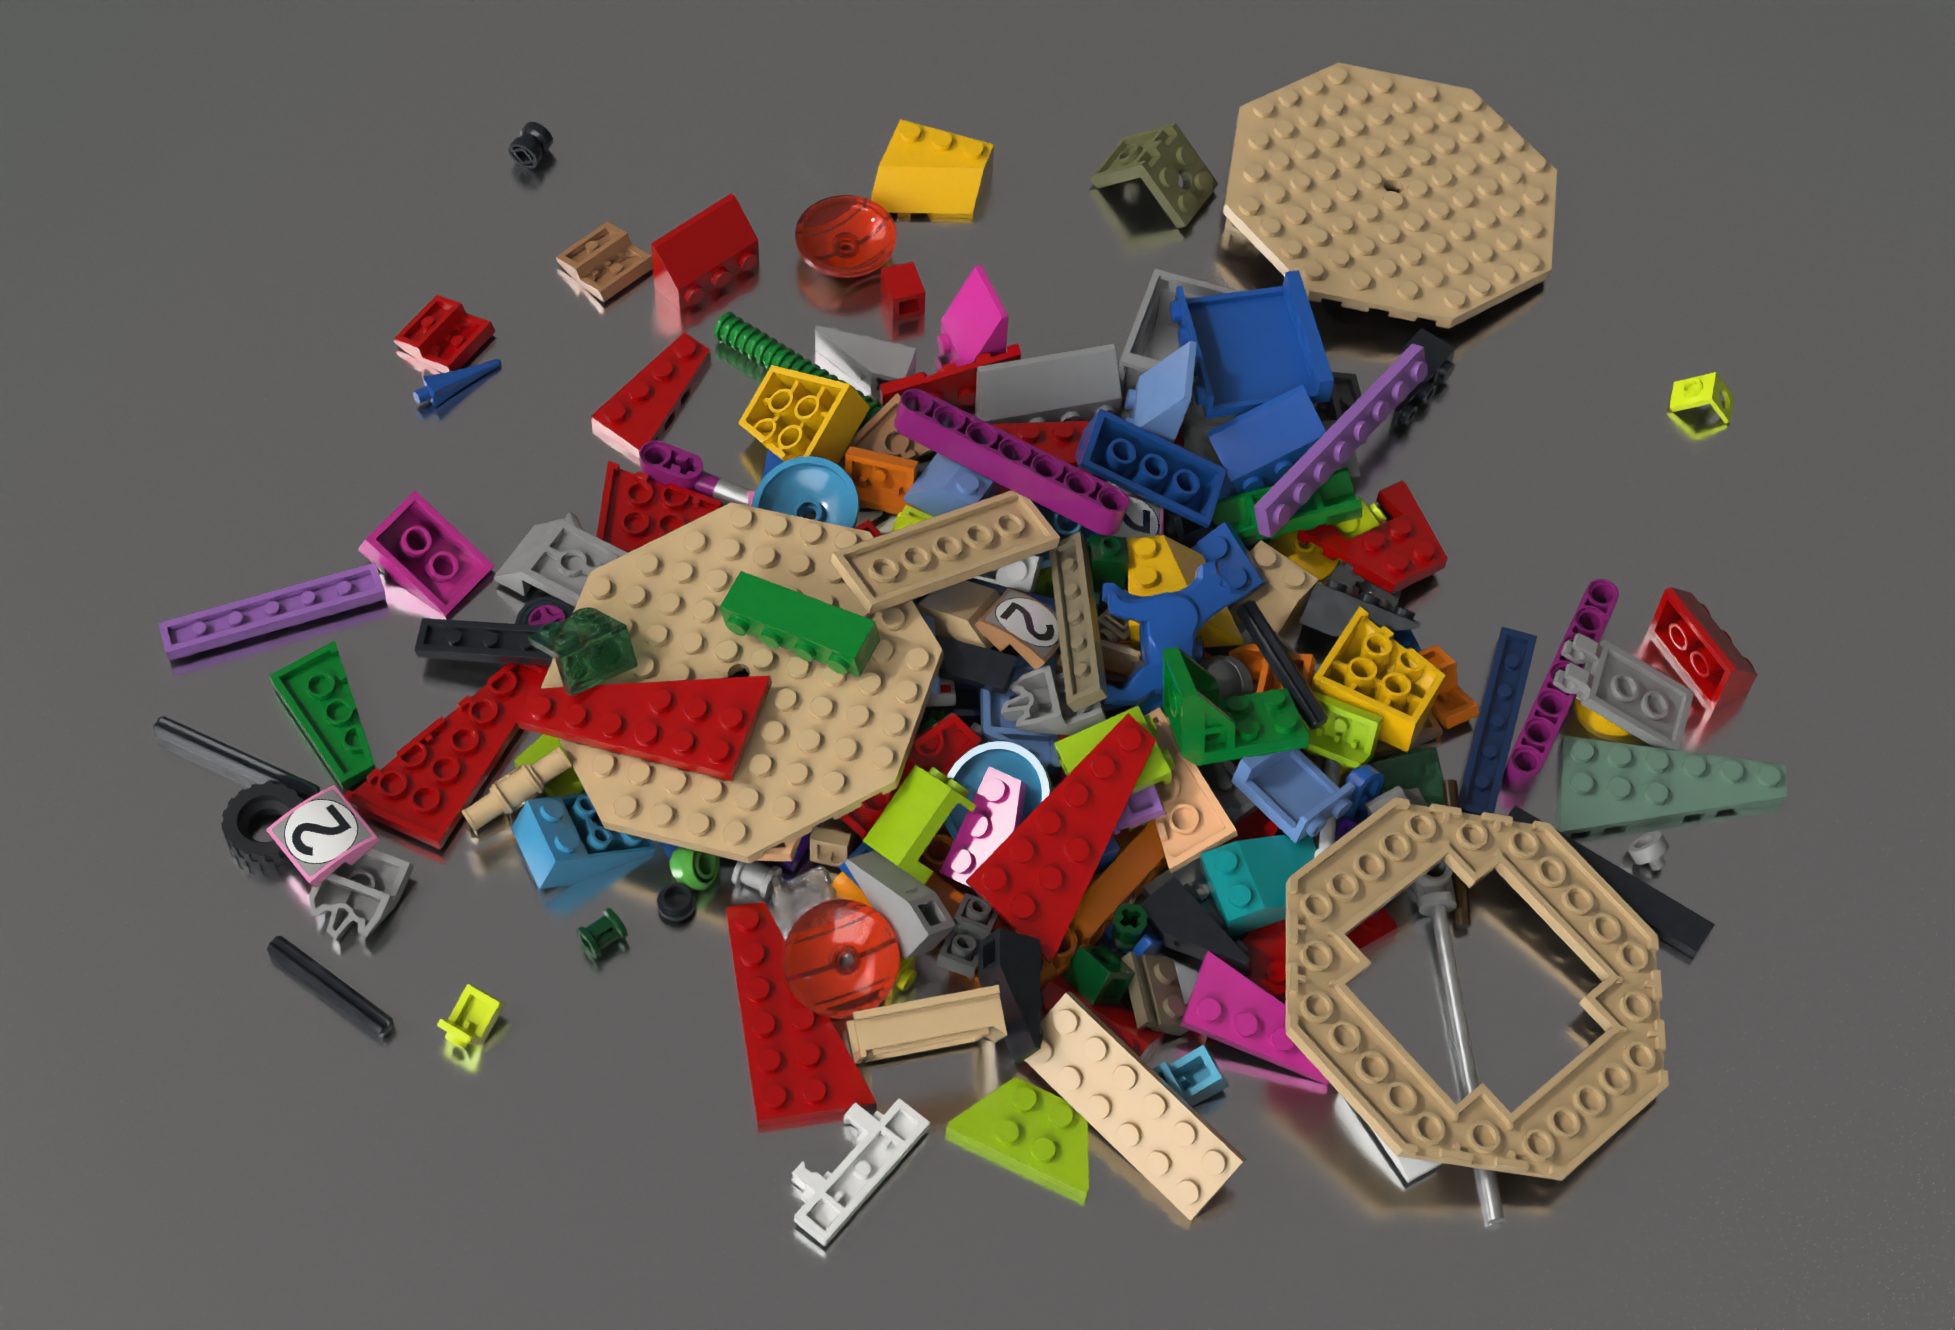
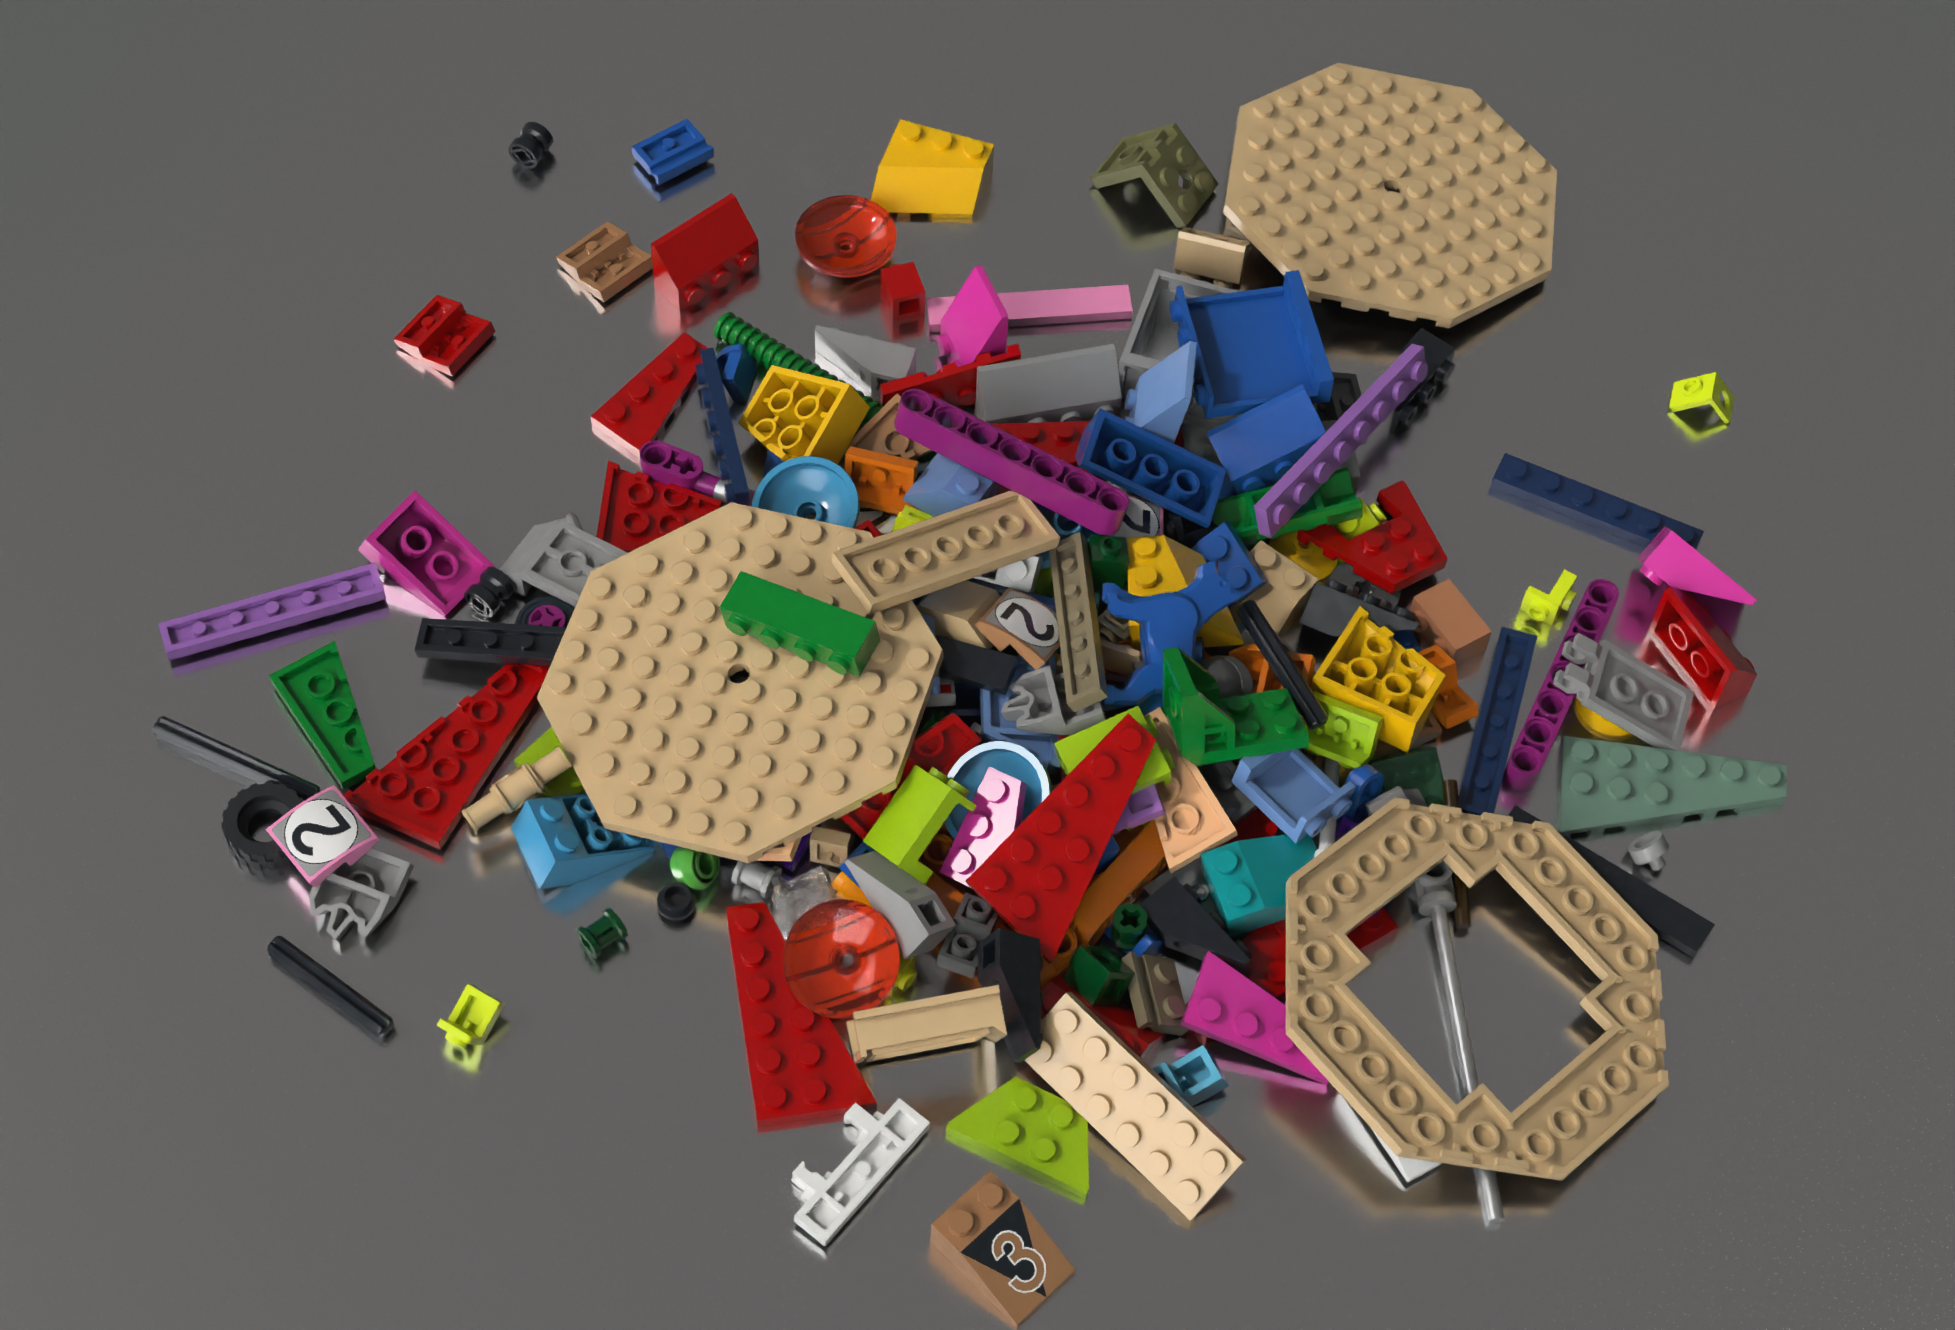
blue piece [413,359,501,408] -> none
red wing [516,675,772,781] -> none
clear green bracket [528,607,638,696] -> none
none -> black wheel [464,566,515,618]
none -> blue plate [632,118,714,185]
none -> dark blue plate [695,348,750,506]
none -> blue tile [716,344,757,402]
none -> bright pink tile [926,285,1133,332]
none -> medium nougat slope [930,1170,1076,1328]
none -> tan slope [1173,227,1251,288]
none -> nougat brick [1410,579,1492,666]
none -> dark blue plate [1491,453,1704,549]
none -> neon yellow bracket [1520,569,1578,626]
none -> dark pink slope [1637,526,1757,605]

